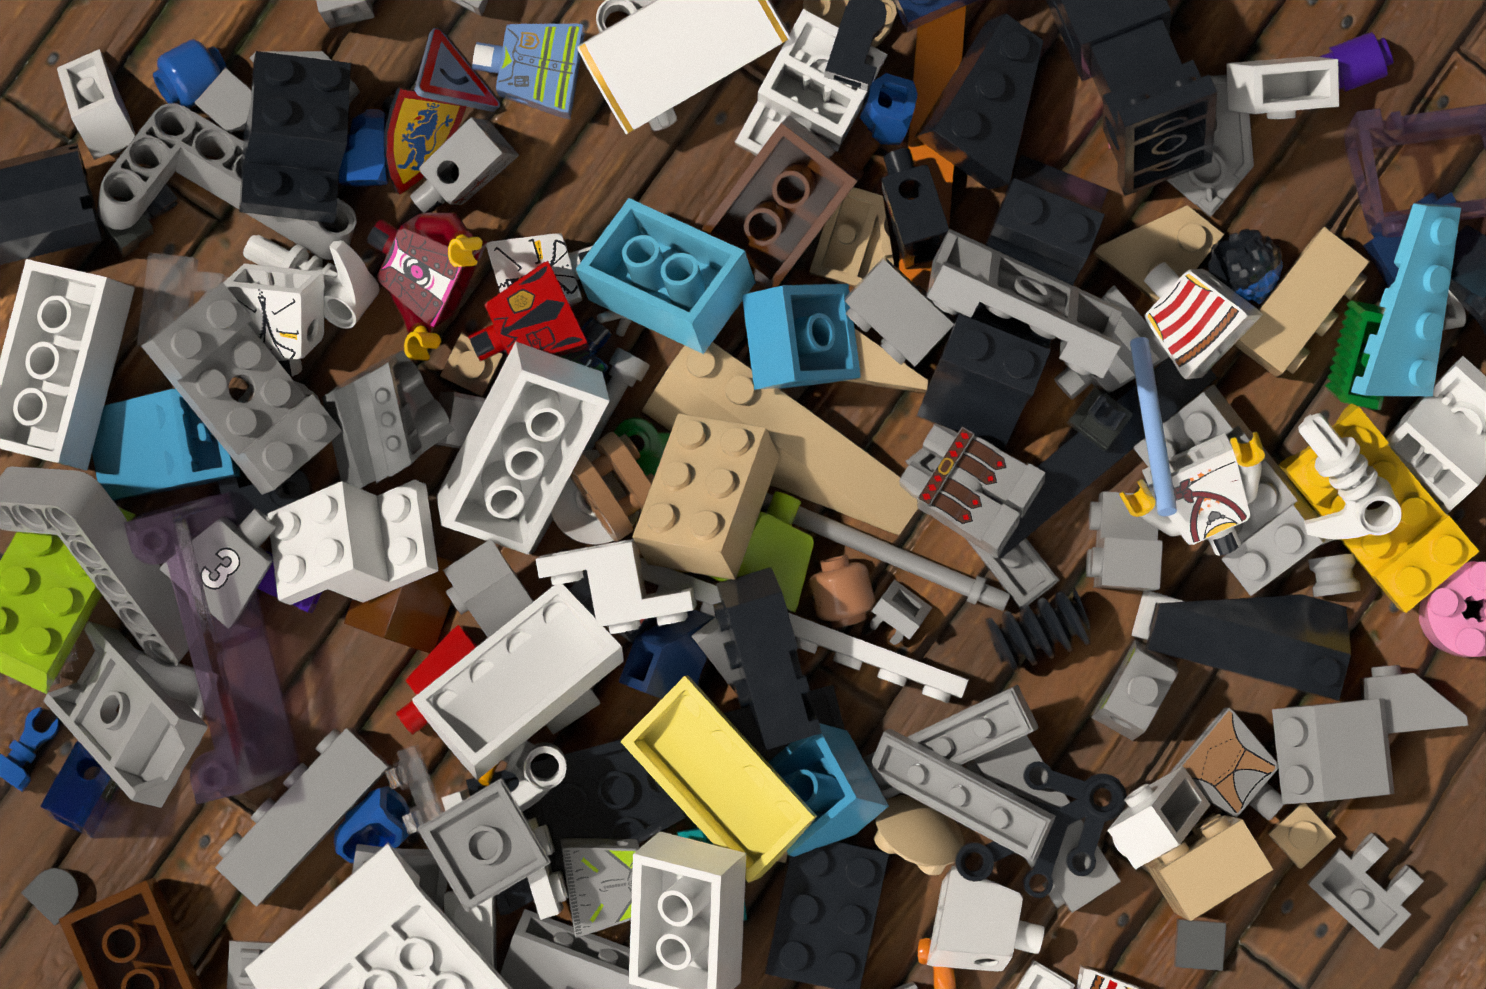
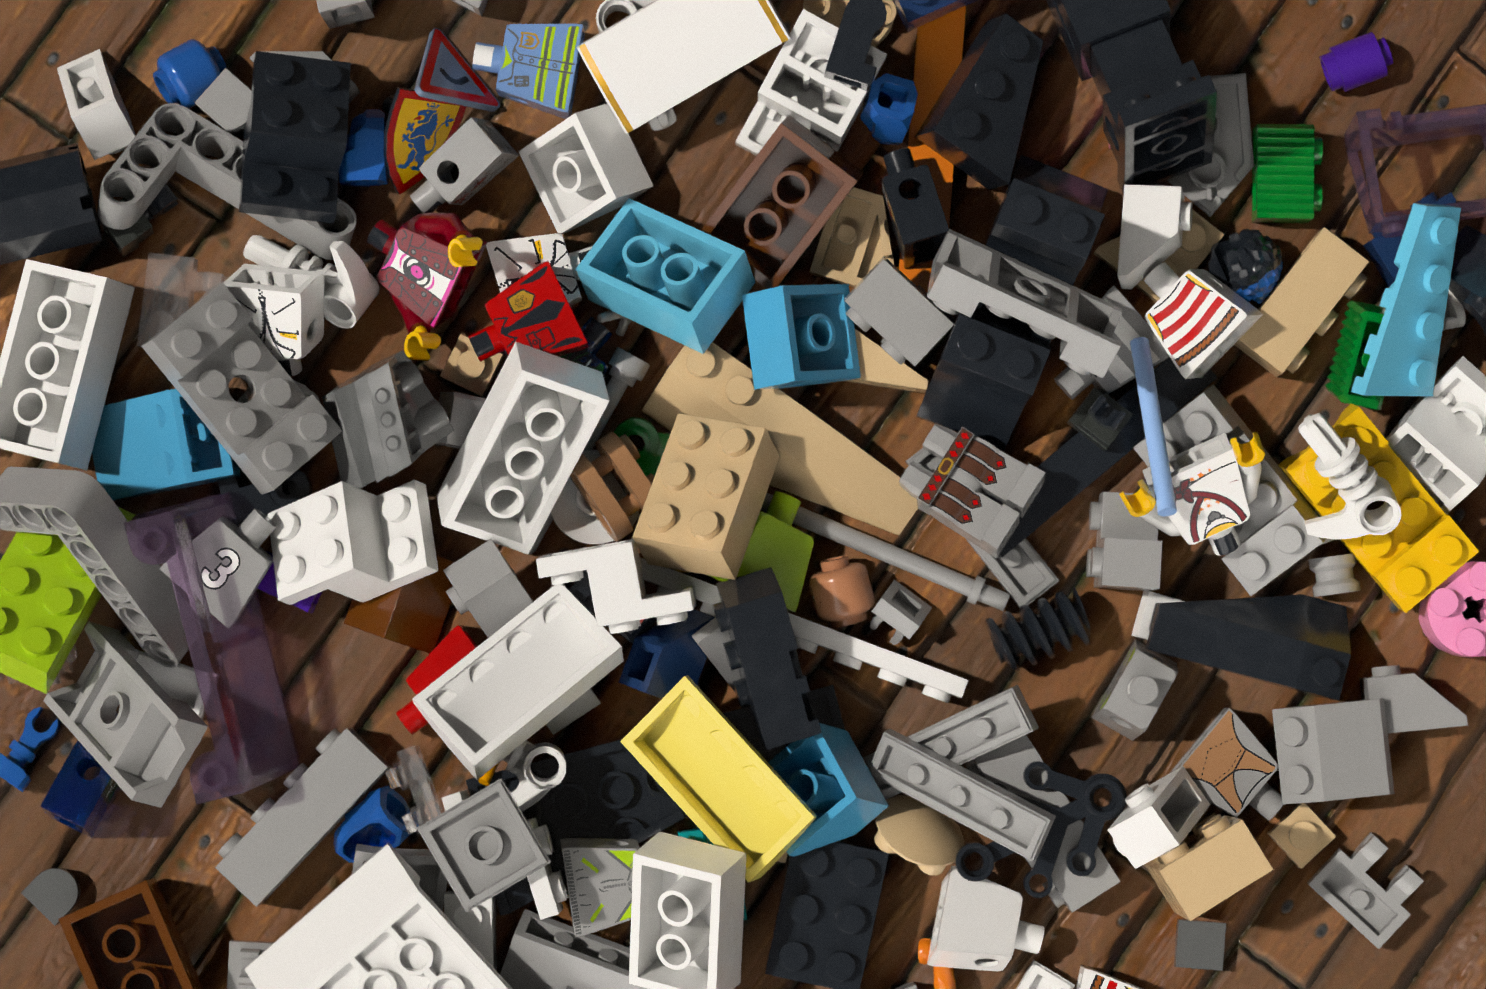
white brick [1227,56,1339,119] -> none
none -> white slope [518,103,653,234]
none -> white slope [1117,184,1192,289]
none -> green brick [1252,124,1323,224]

